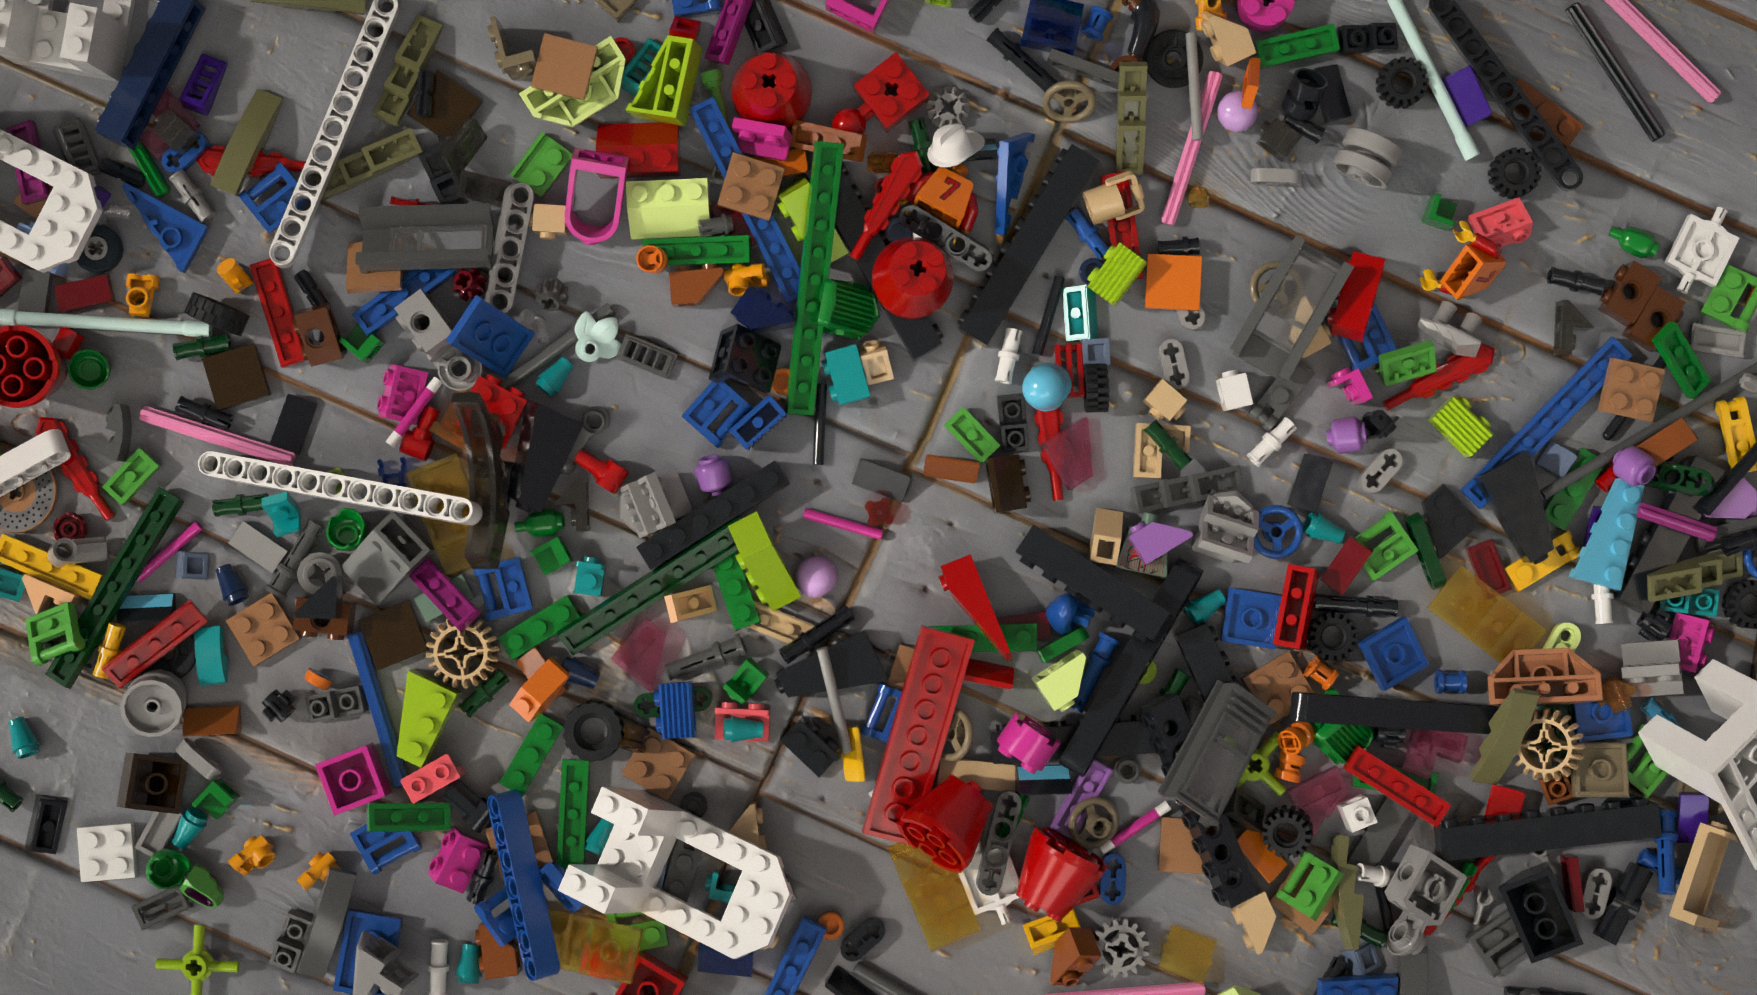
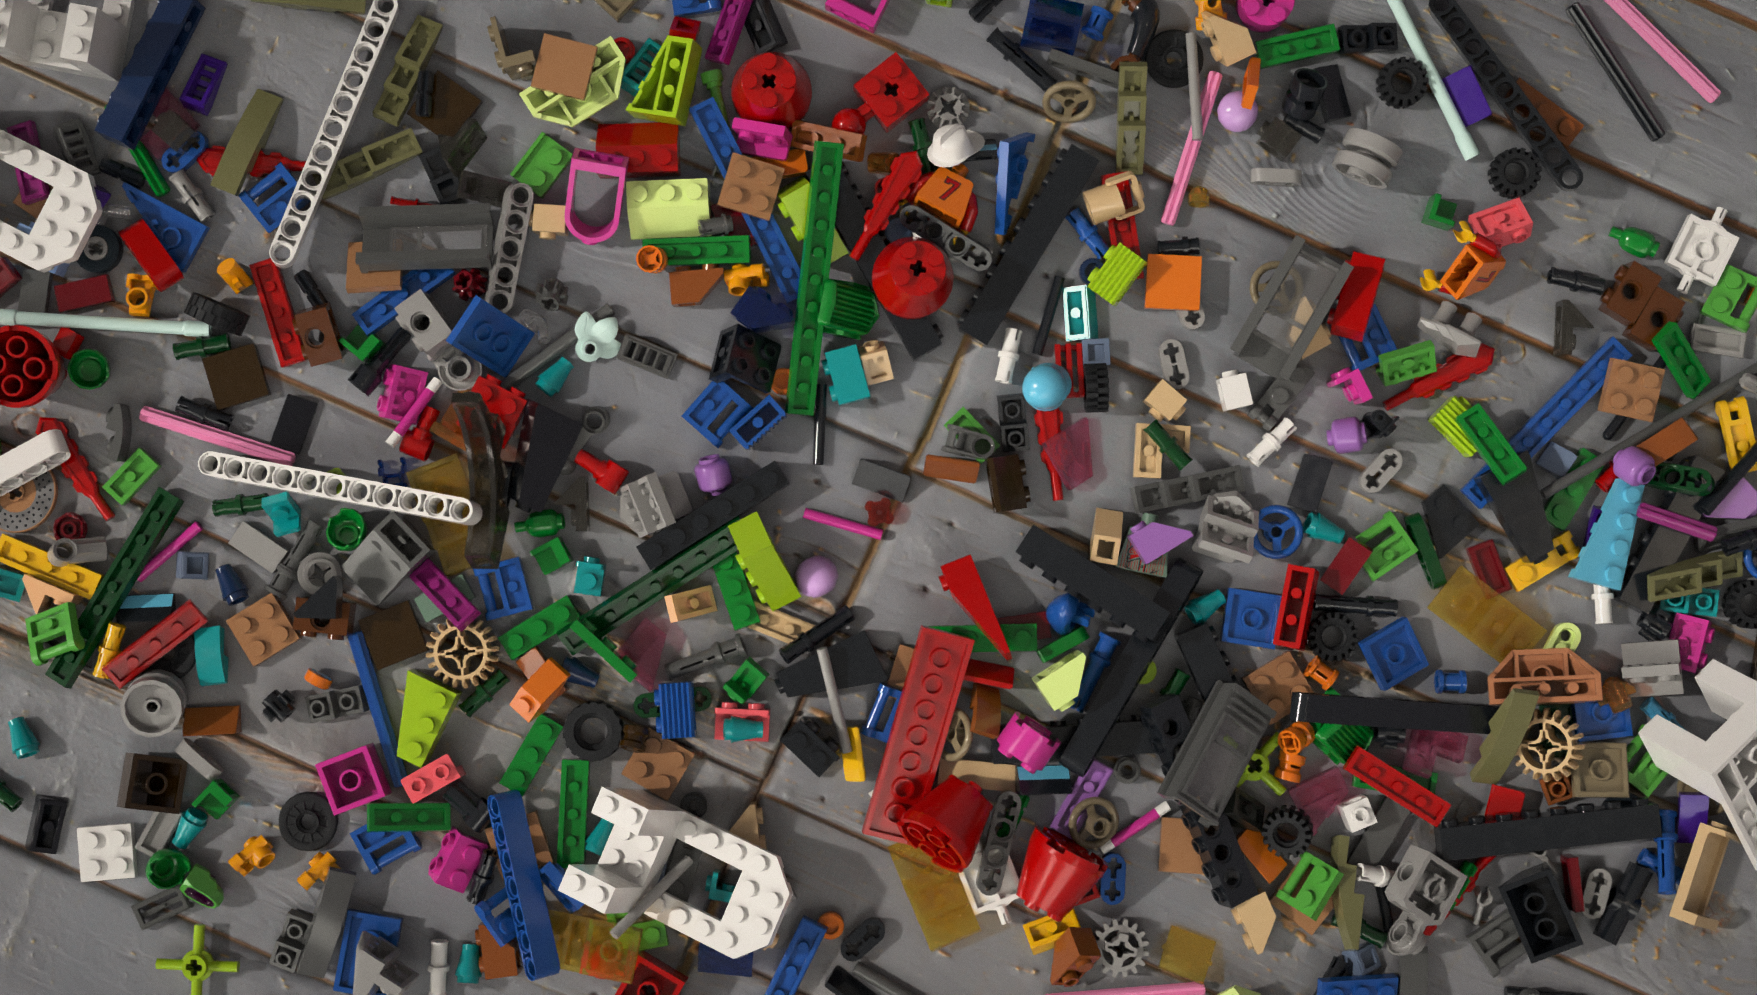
none -> red beam [118,218,184,292]
none -> black wheel [279,792,338,851]
none -> black piece [348,328,411,397]
none -> green plate [570,617,638,683]
none -> light grey bar [610,855,693,939]
none -> dark grey piece [941,424,995,460]
none -> dark orange slope [969,682,1001,739]
none -> green plate [1455,403,1527,486]

